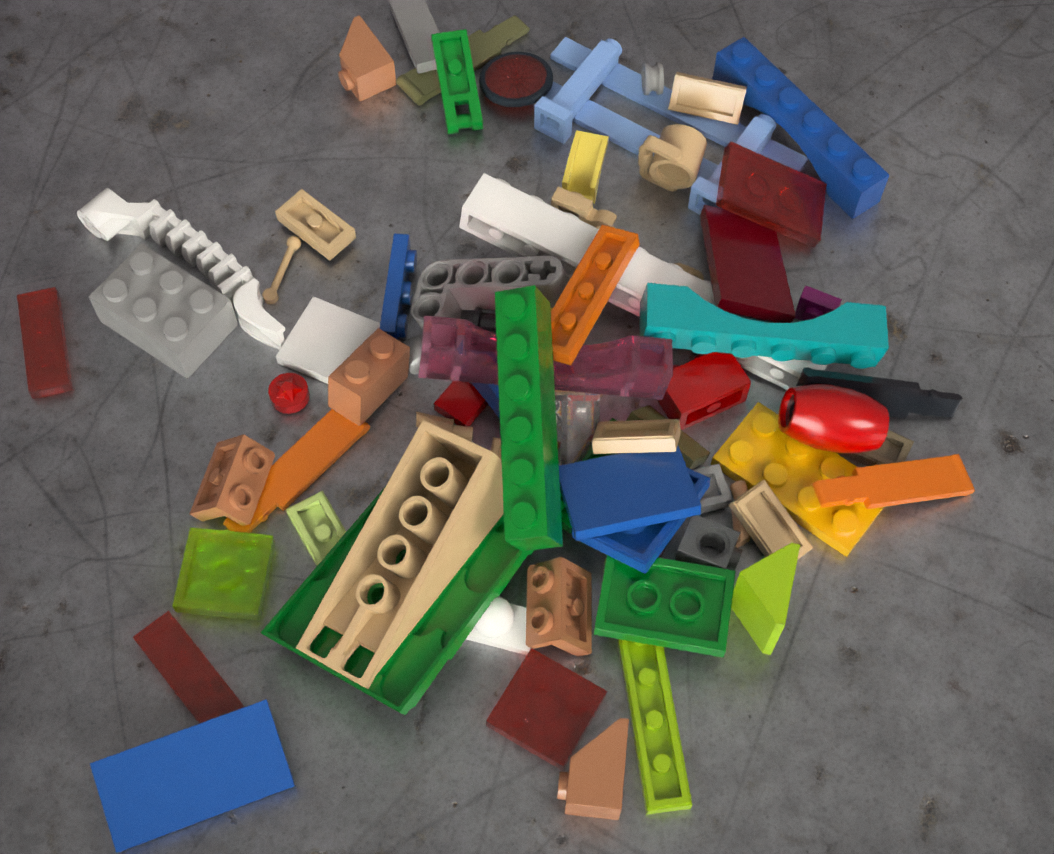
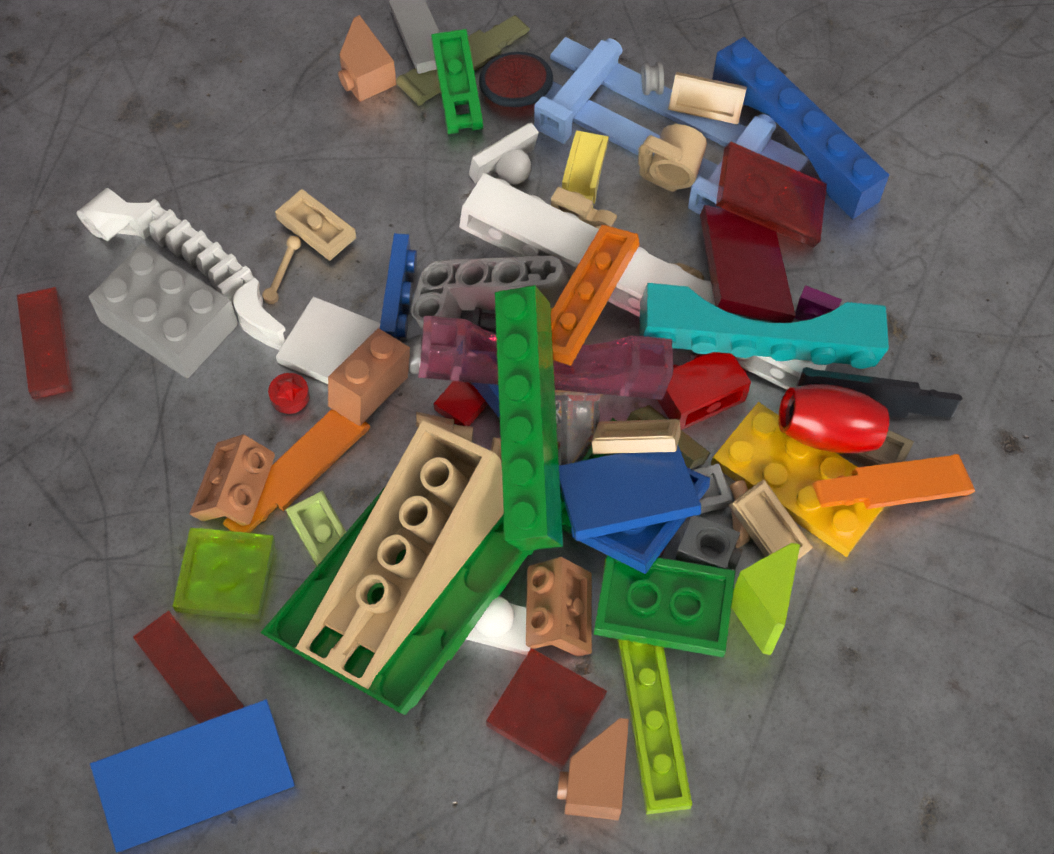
none -> white tile [469,123,539,185]

